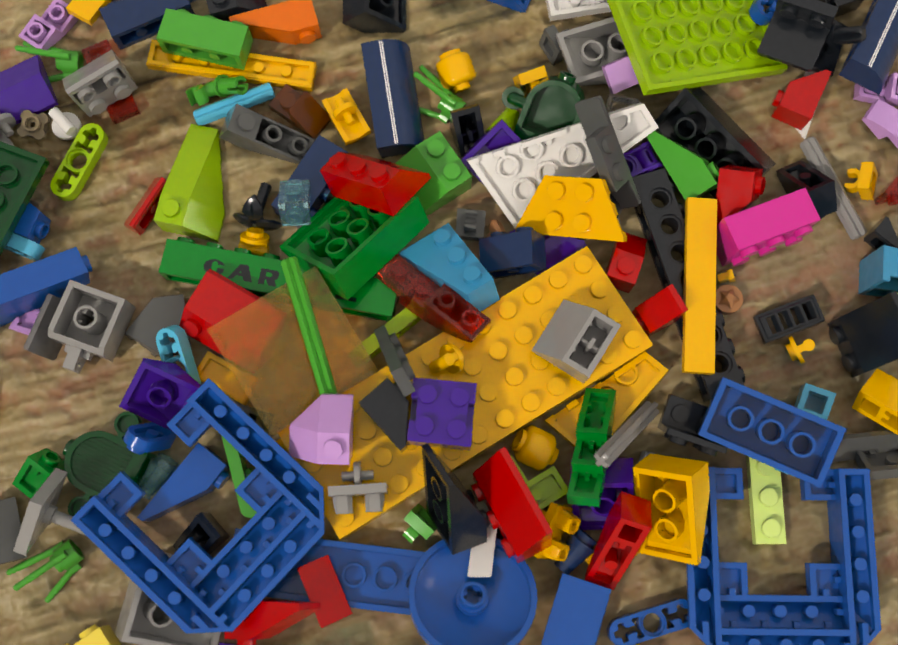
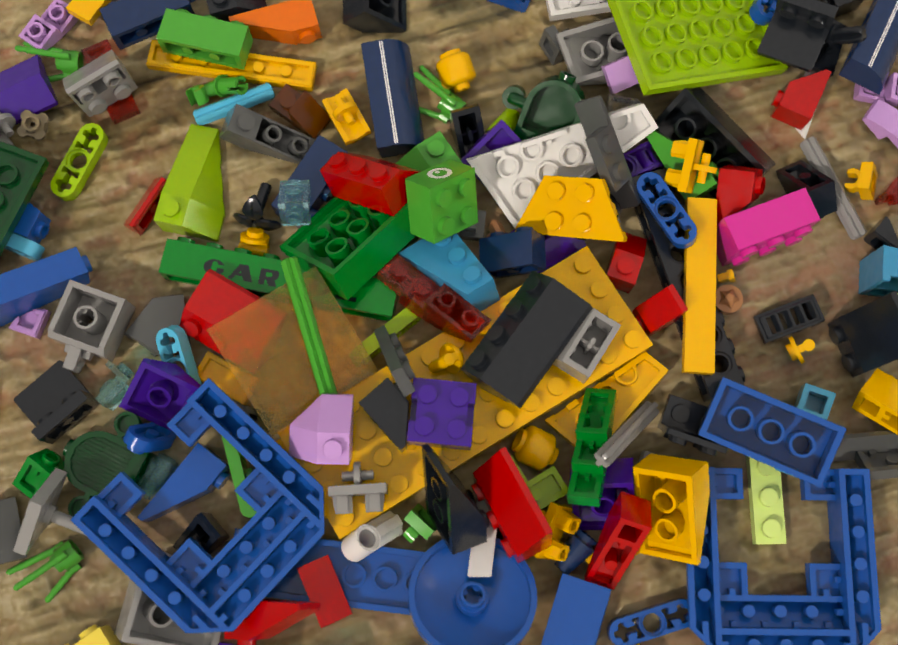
flat silver slope [24,294,62,360] -> none
white plate [48,107,82,140] -> none
yellow tile [513,65,548,95] -> none
none -> black bracket [14,360,100,444]
none -> clear light blue bracket [95,360,135,411]
none -> white piece [341,511,403,562]
none -> bright green brick [405,159,478,244]
none -> black slope [461,271,593,409]
none -> blue beam [637,172,697,249]
none -> yellow hips [664,138,717,194]

